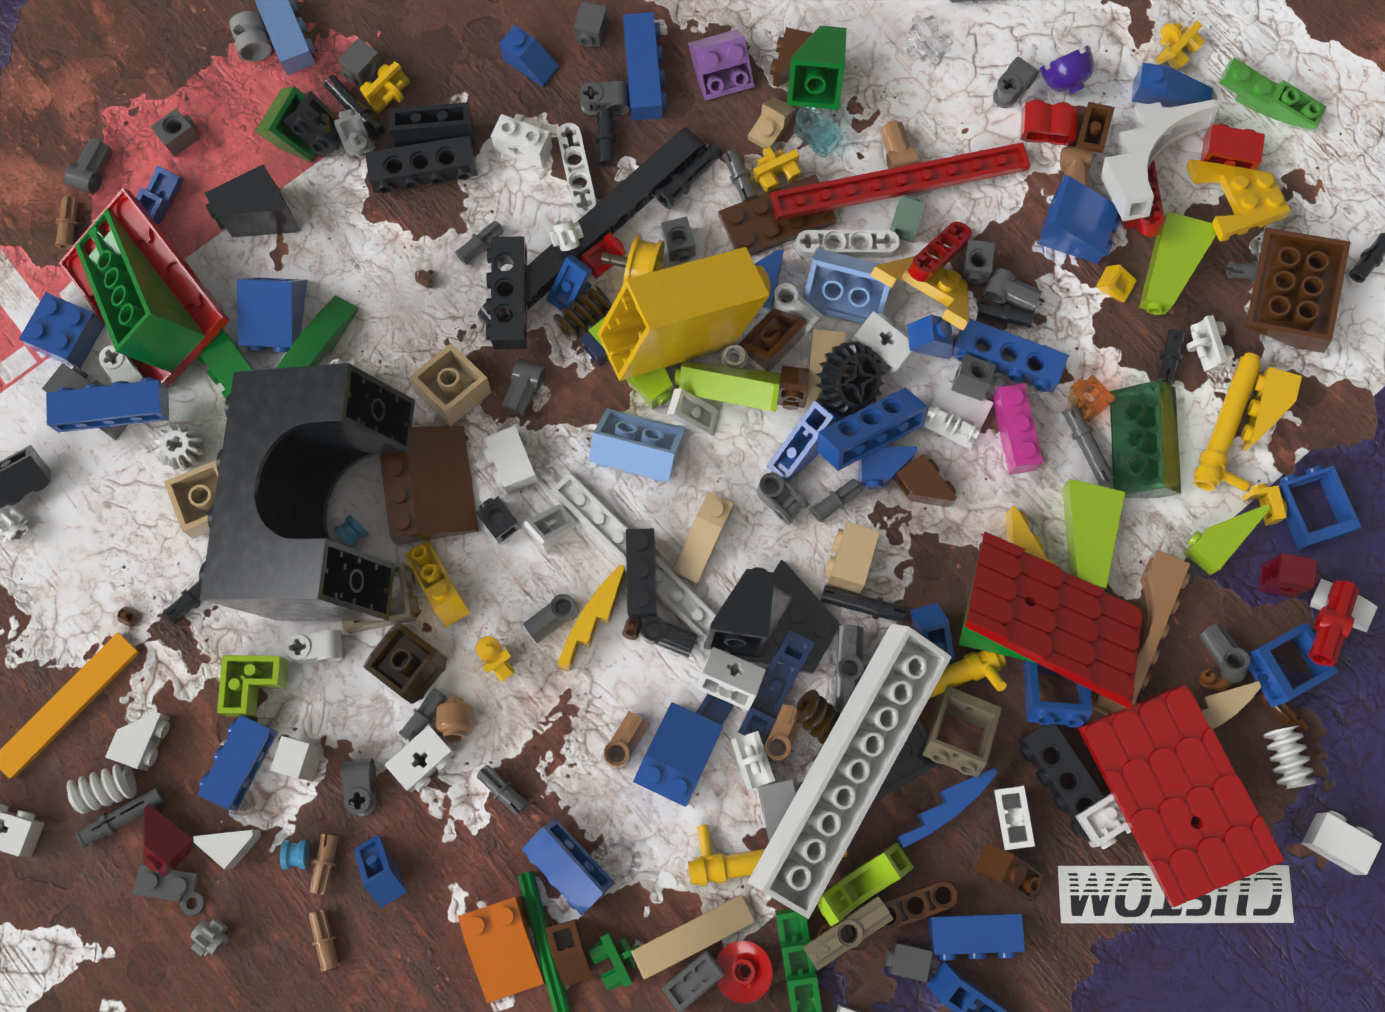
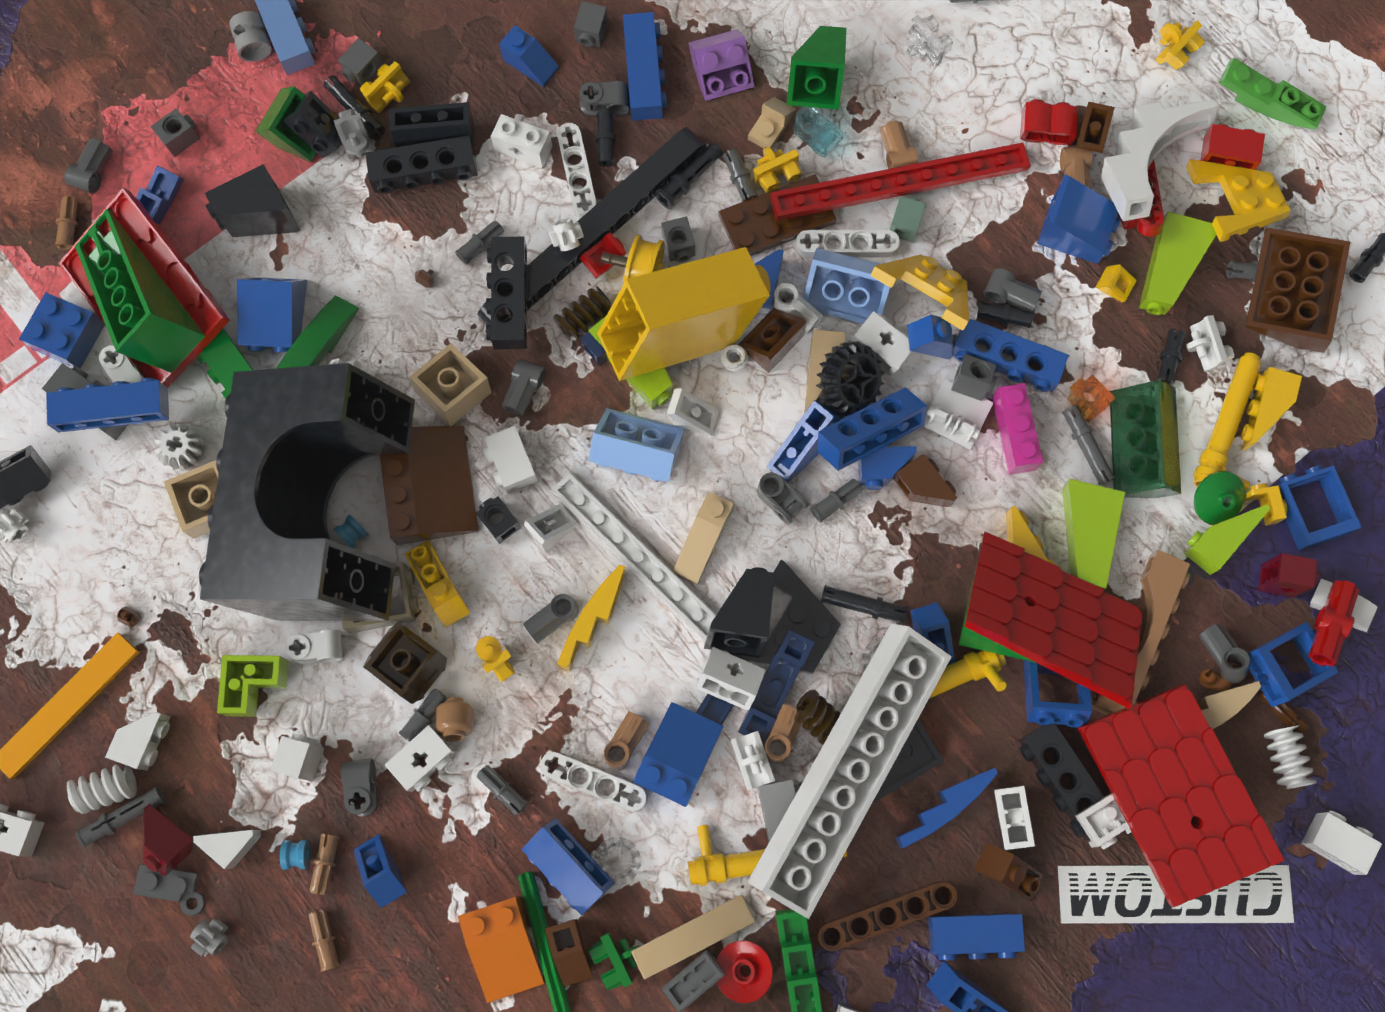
black pin [163,581,202,624] -> none
blue brick [198,715,278,811] -> none
blue slope [546,255,593,312] -> none
reddish brown rock [622,618,642,640] -> none
black brick [626,528,658,619] -> none
black piece [641,616,698,658] -> none
lime slope [674,361,781,412] -> none
reddish brown slope [770,27,813,87] -> none
reddish brown slope [777,365,809,410] -> none
dark tan piece [803,897,893,971] -> none
lime arch [817,843,914,926] -> none
tan brick [824,522,880,594] -> none
dark grey piece [835,625,864,713] -> none
dark grey brick [885,942,932,982] -> none
red beam [908,222,972,282] -> none
dark tan window [922,686,1002,778] -> none
dark grey brick [961,239,995,284] -> none
dark grey piece [993,56,1040,108] -> none
dark purple cylinder [1039,45,1095,94] -> none
blue slope [1131,62,1213,108] -> none
none -> white beam [540,752,647,812]
none -> green dish [1193,471,1245,525]

